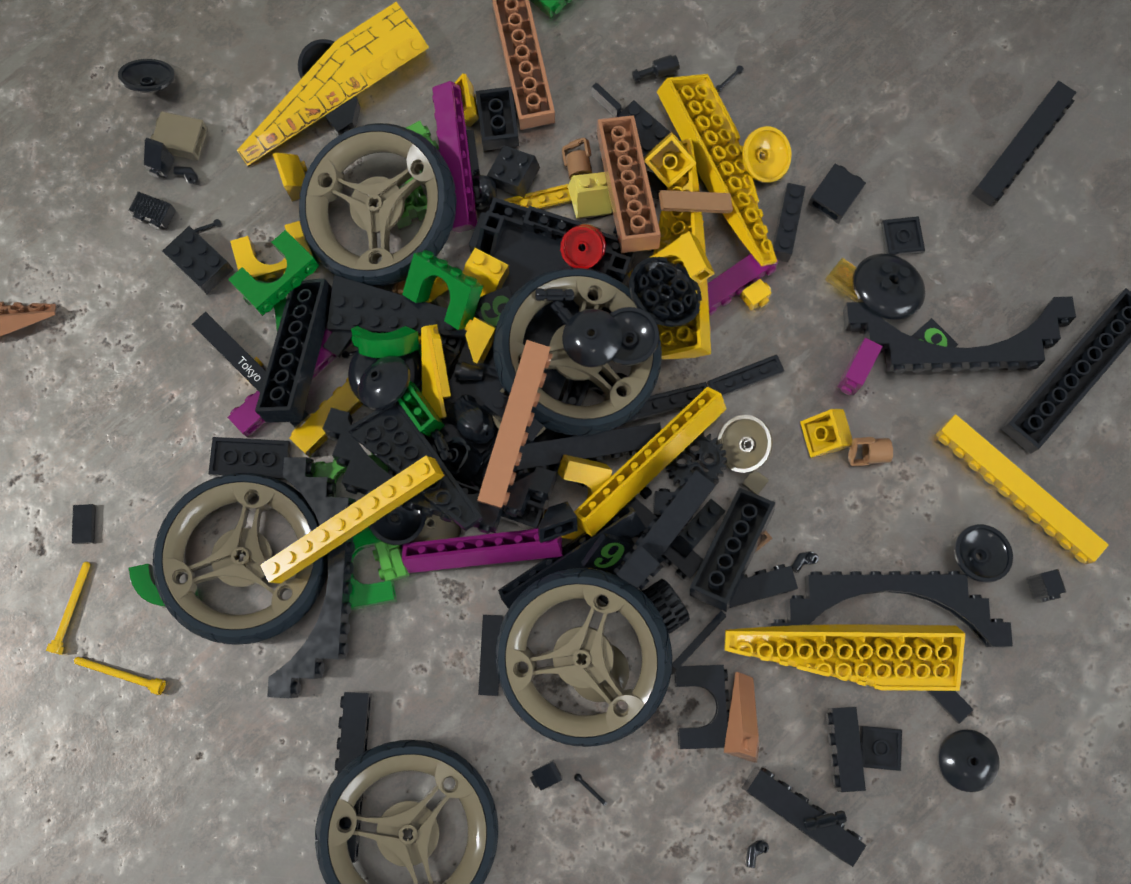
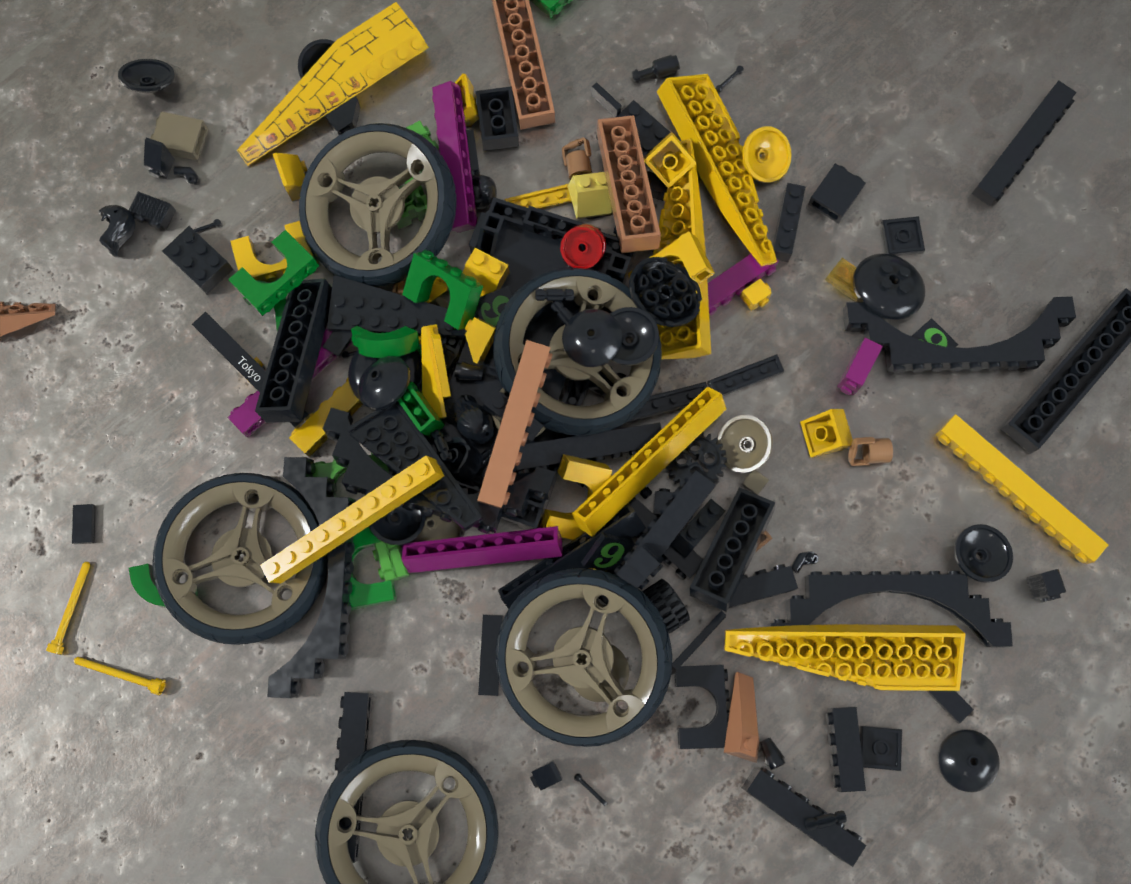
black plate [208,437,291,480] -> none
black brick [487,145,540,198] -> none
black slope [538,501,578,543] -> none
medium nougat tile [659,190,733,213] -> none
black arm [745,840,769,868] -> none
none -> black piece [99,205,136,257]
none -> black cone [760,737,785,770]

